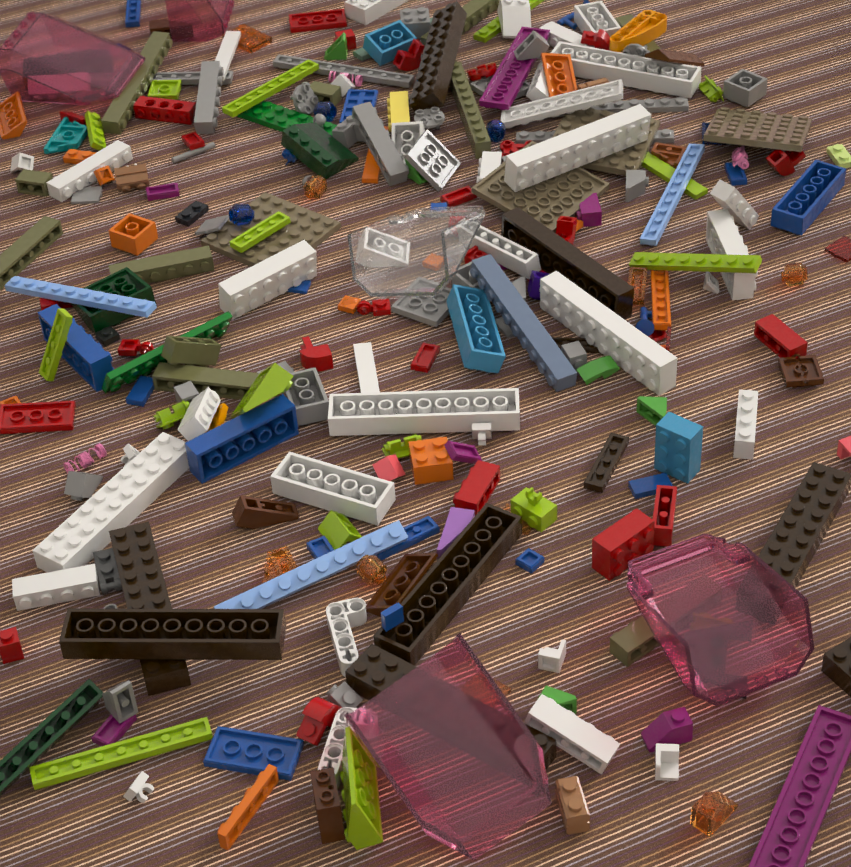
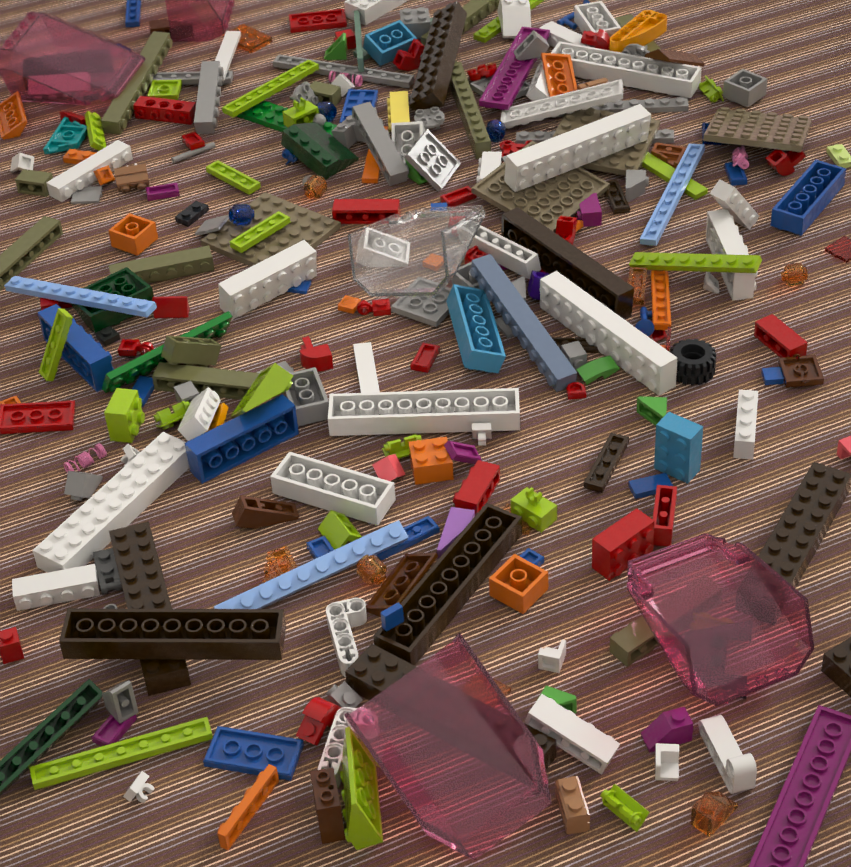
none -> lime brick [104,388,145,443]
none -> red slope [152,296,190,318]
none -> lime plate [206,160,261,195]
none -> lime brick [282,97,319,127]
none -> red brick [332,199,400,224]
none -> sand green tile [354,10,364,72]
none -> orange brick [489,554,548,614]
none -> red tile [567,382,587,400]
none -> lime hinge [600,784,650,832]
none -> dark brown tile [604,180,630,214]
none -> black tyre [670,339,716,385]
none -> white beam [698,715,757,794]
none -> blue tile [761,367,784,385]

